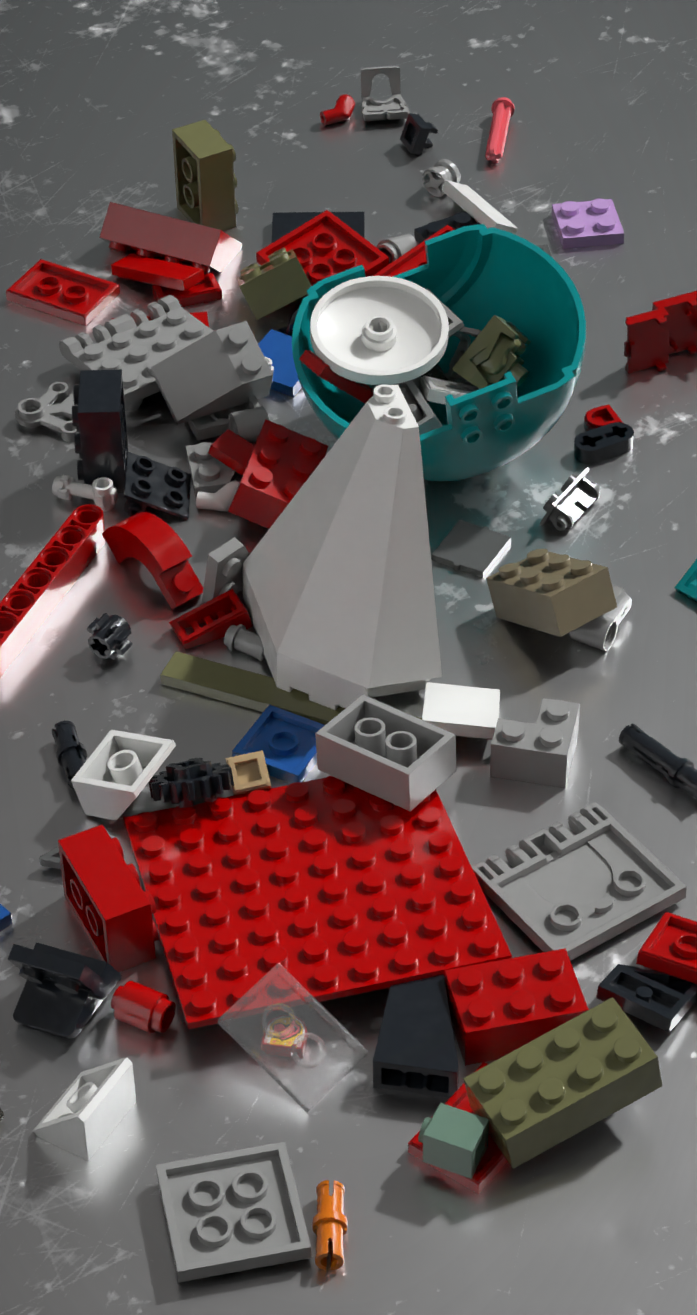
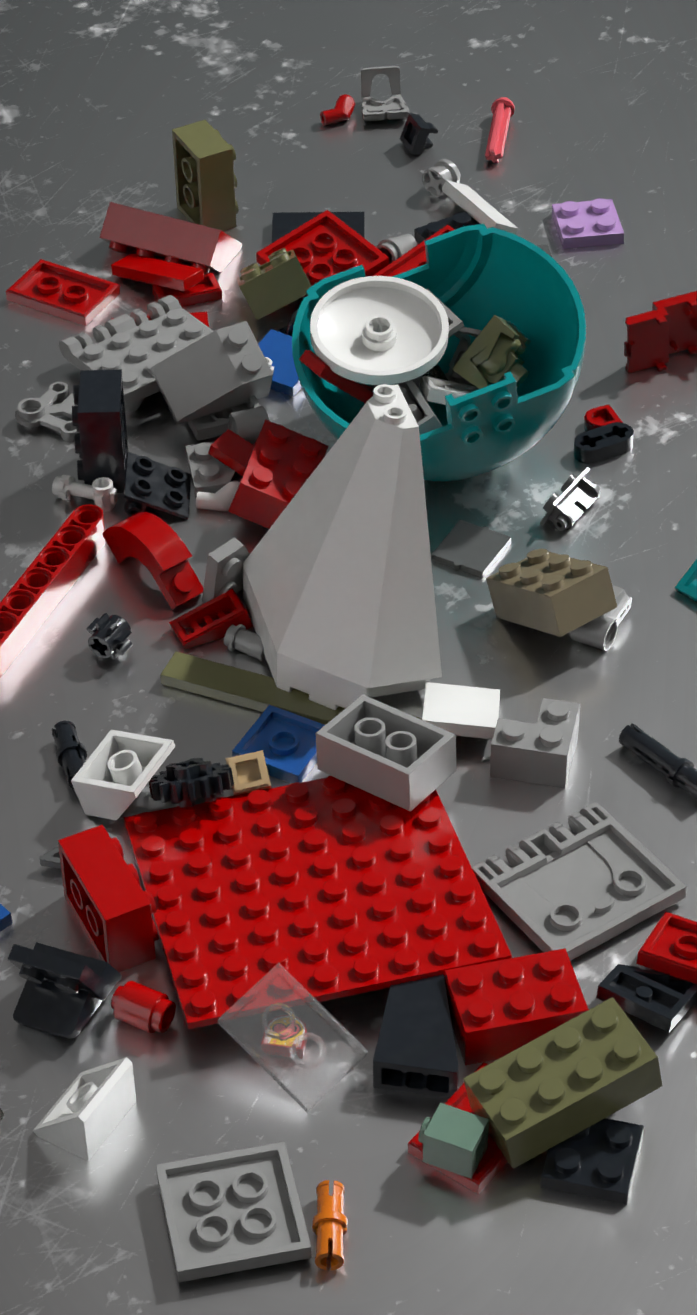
none -> black plate [541,1118,644,1205]

